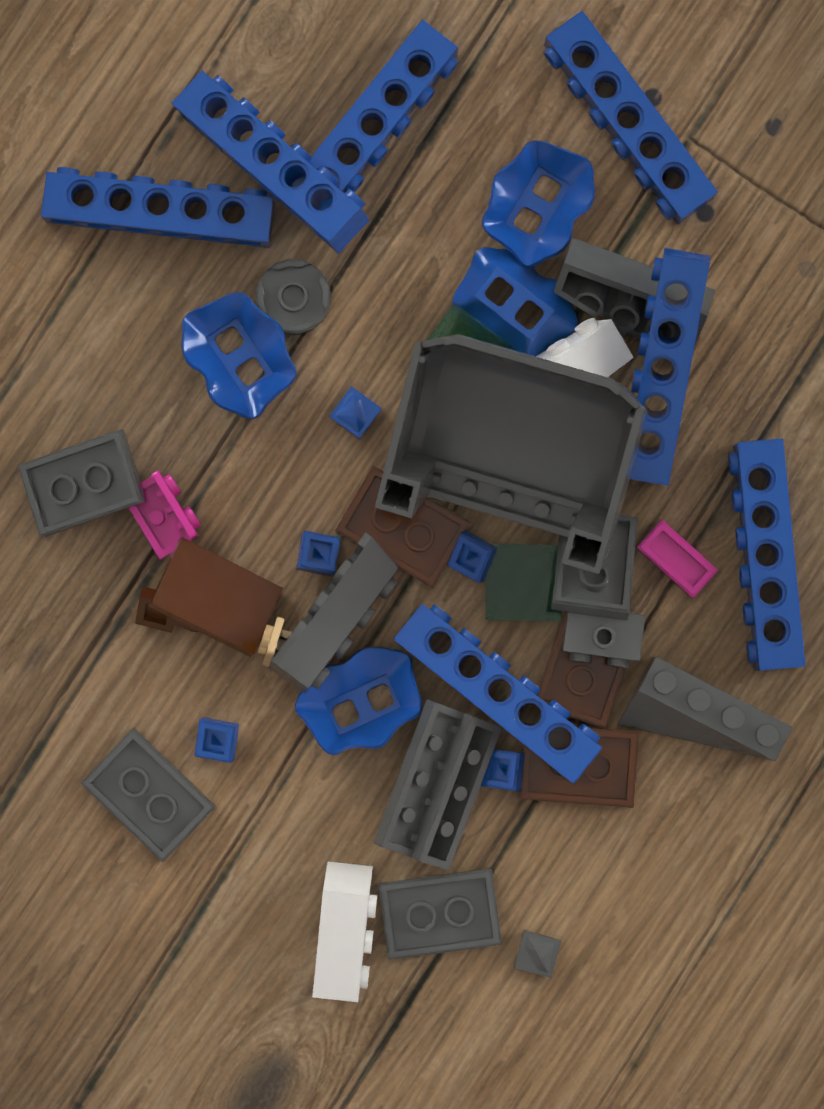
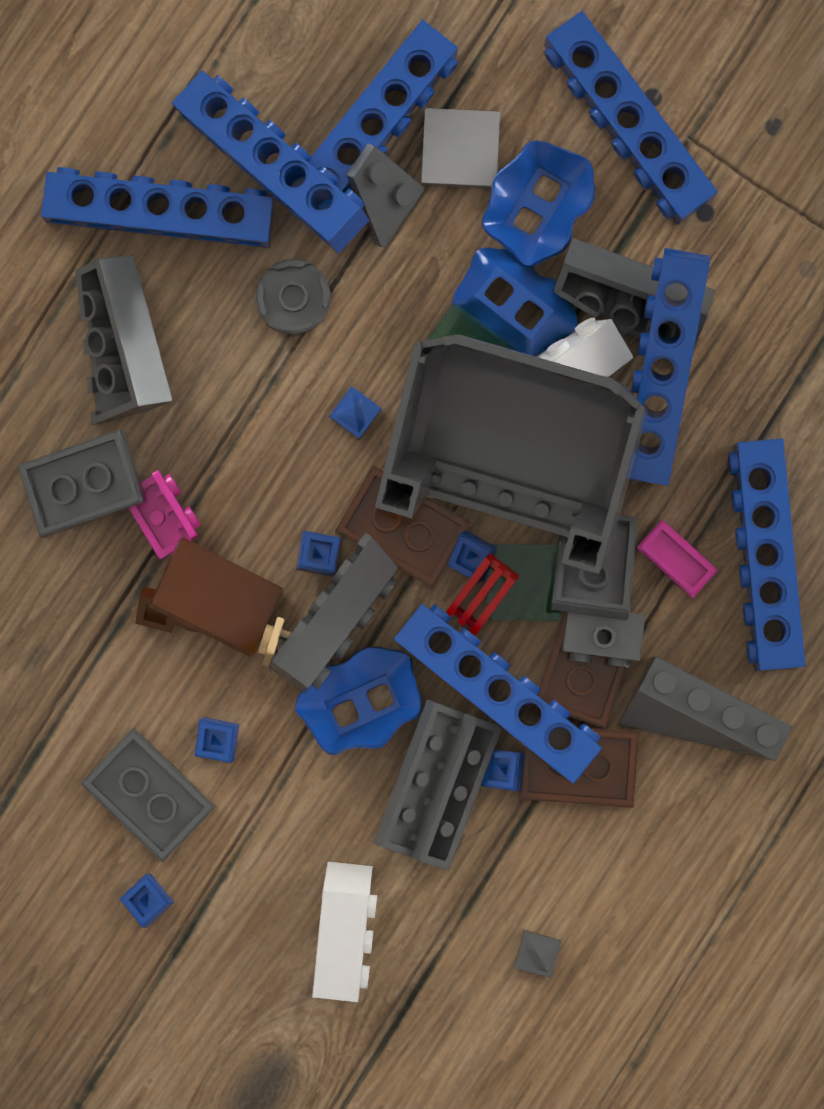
blue piece [181,292,297,419] -> none
dark grey tile [378,868,502,960] -> none
none -> dark grey wedge [76,255,172,425]
none -> blue tile [120,873,174,928]
none -> dark grey wing [346,144,425,248]
none -> light grey tile [421,108,500,188]
none -> red tile [445,553,520,636]

